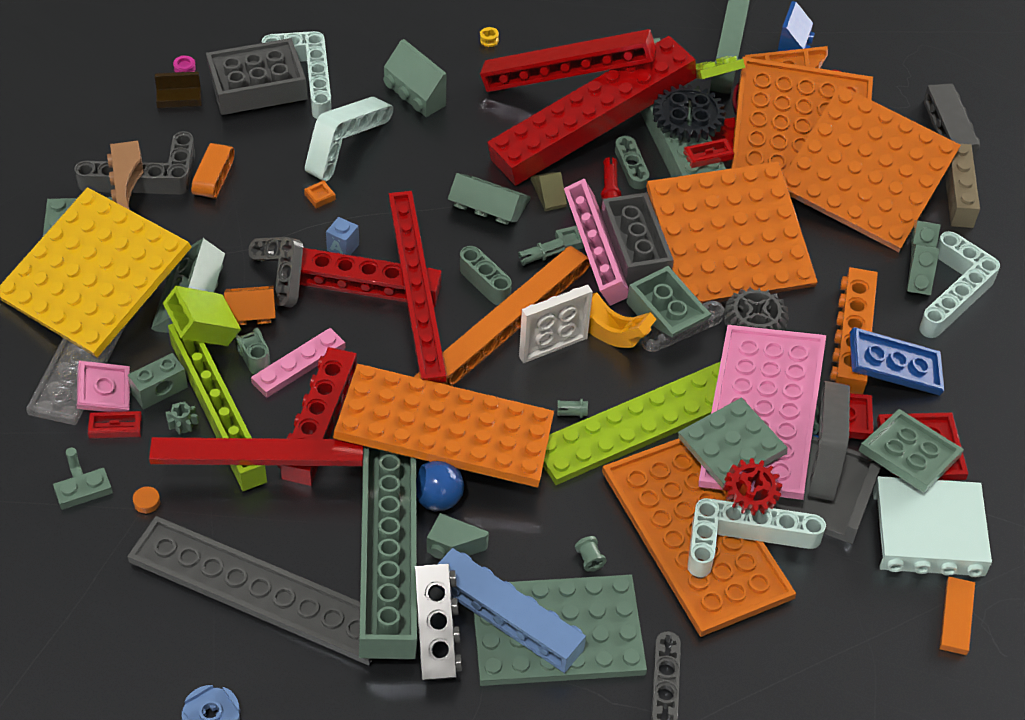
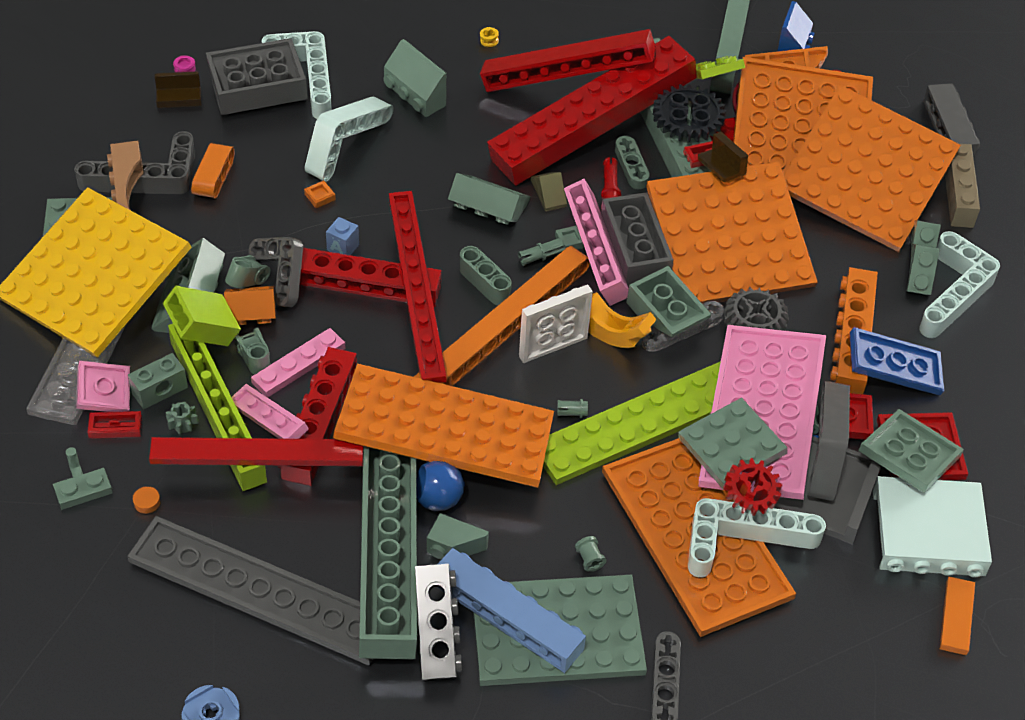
none -> sand green piece [225,255,271,289]
none -> bright pink plate [232,384,309,439]
none -> dark brown panel [698,132,748,182]

